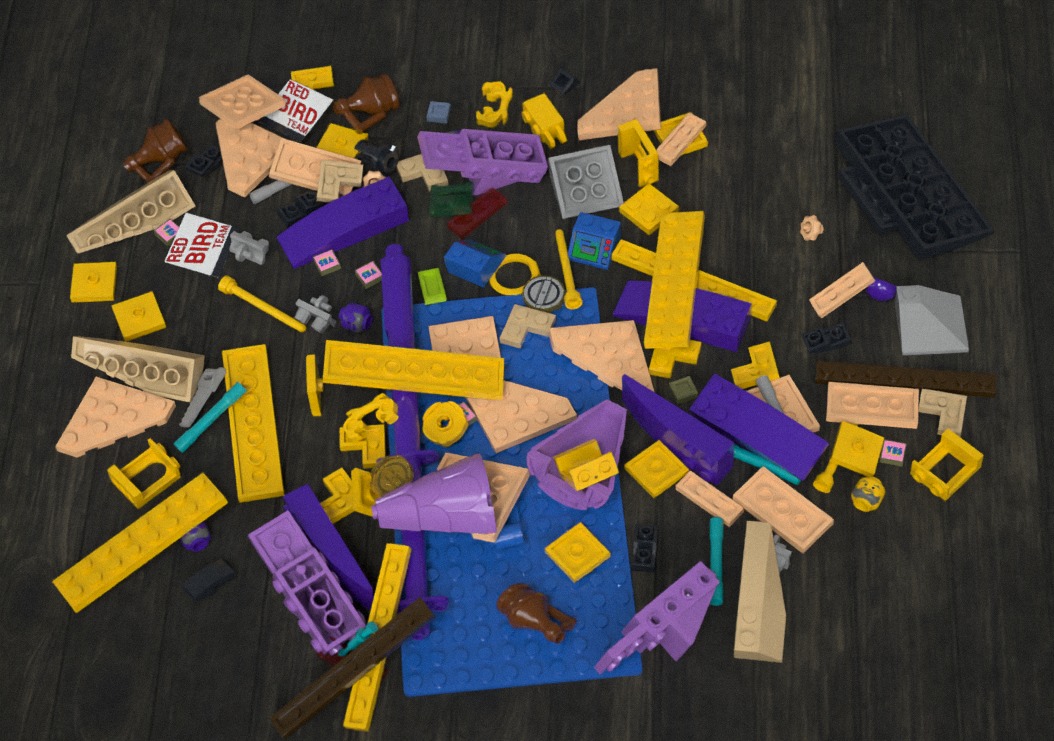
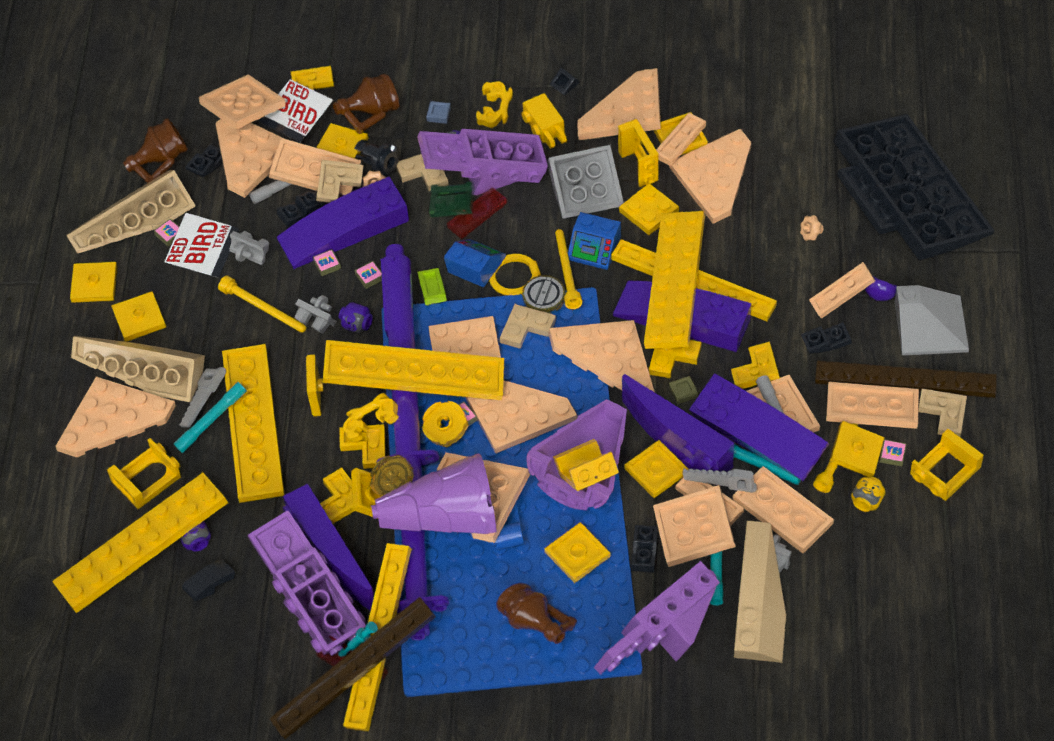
none -> light nougat plate [653,485,736,567]
none -> light nougat plate [669,129,751,224]
none -> light grey piece [683,468,757,493]

